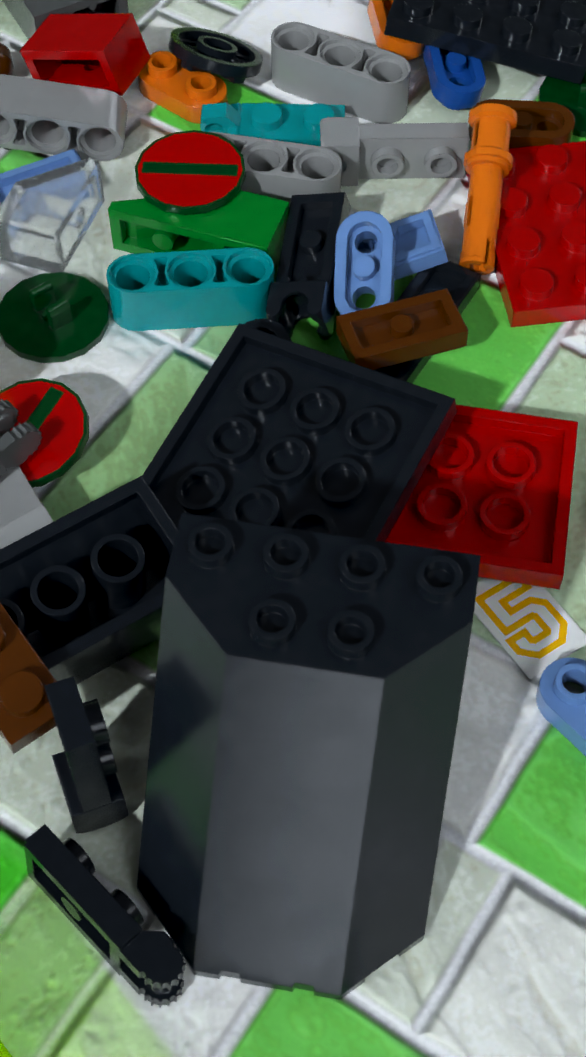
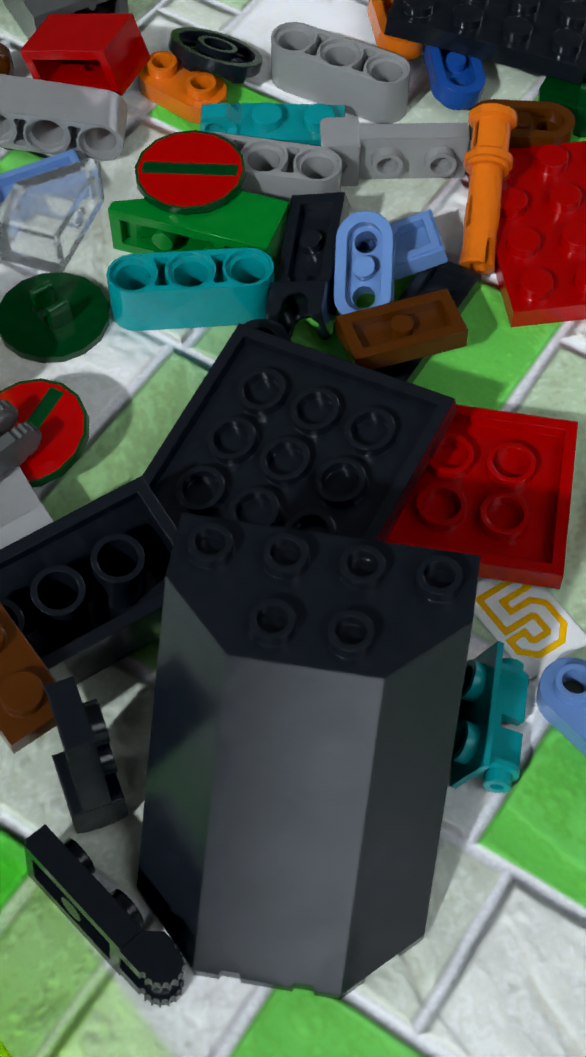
none -> teal hinge [449,641,529,793]

